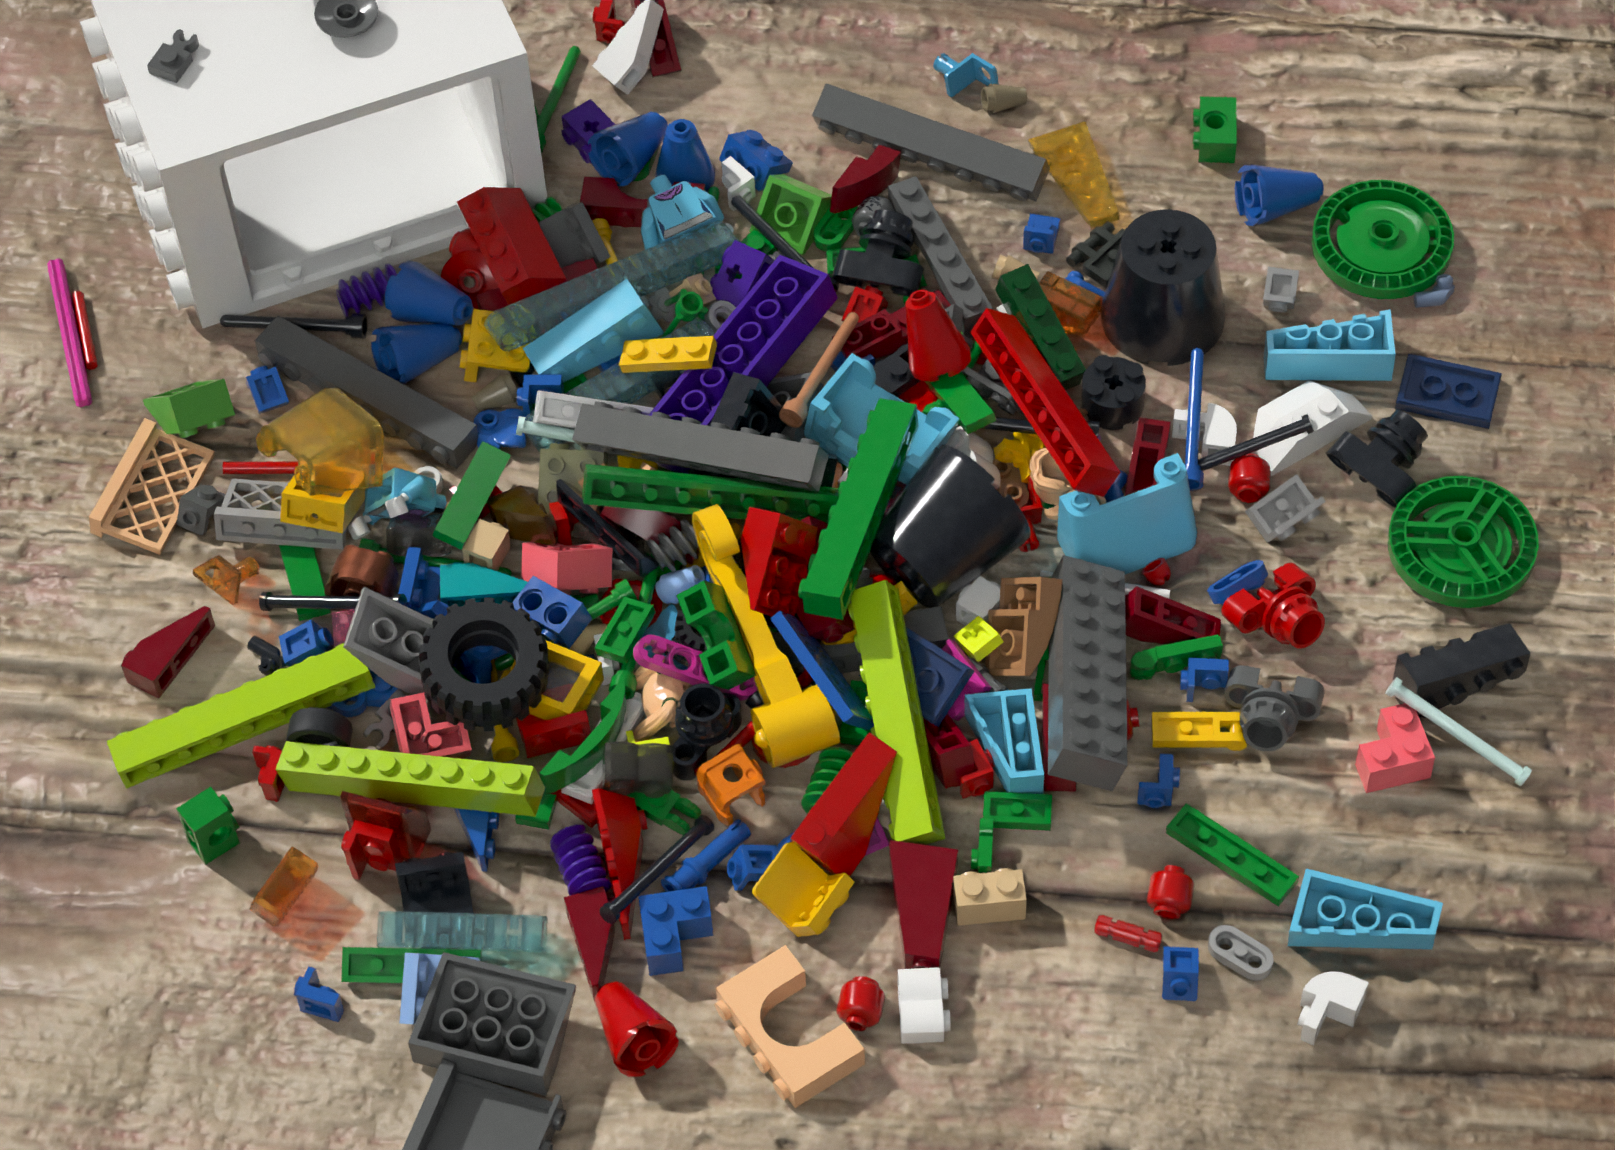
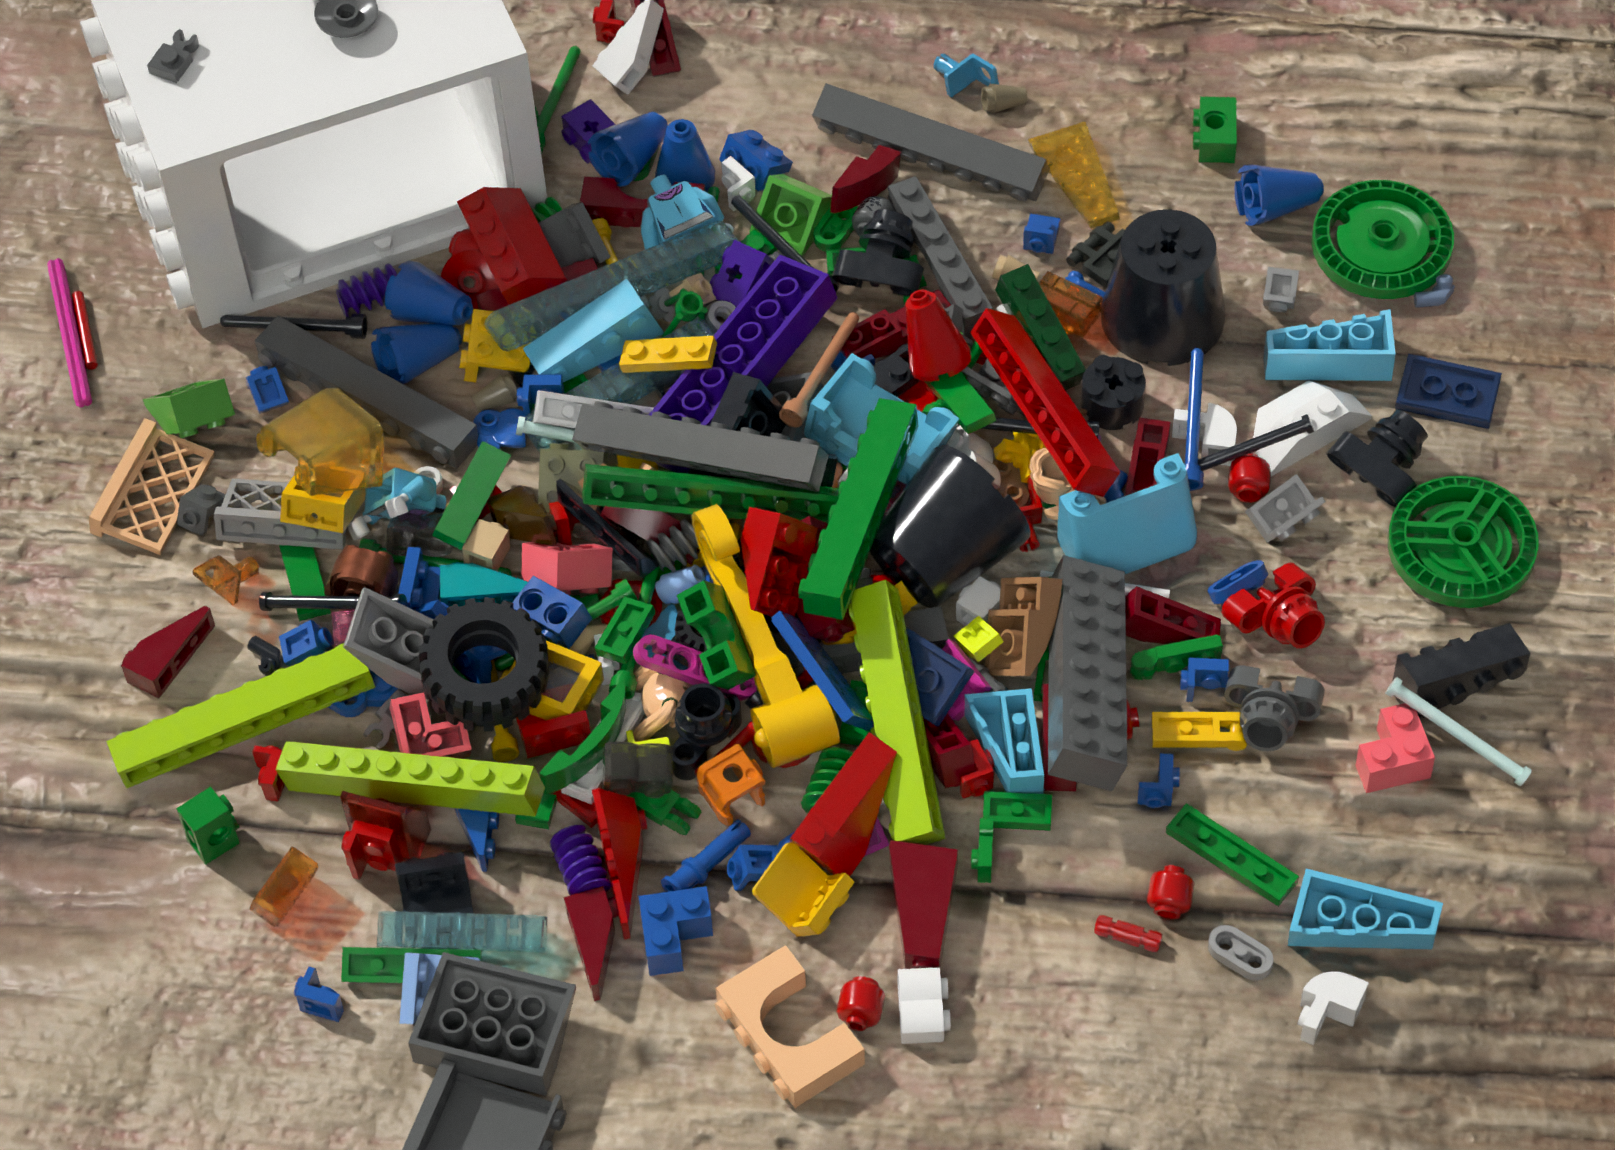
red bar [222,461,318,474] -> none
black tyre [286,707,353,747] -> none
red cone [595,982,679,1077] -> none
black bar [599,815,714,924] -> none
red bracket [841,286,889,323] -> none
tan brick [953,868,1026,926] -> none
red hinge [1142,558,1171,586] -> none
blue bracket [1162,946,1199,1001] -> none

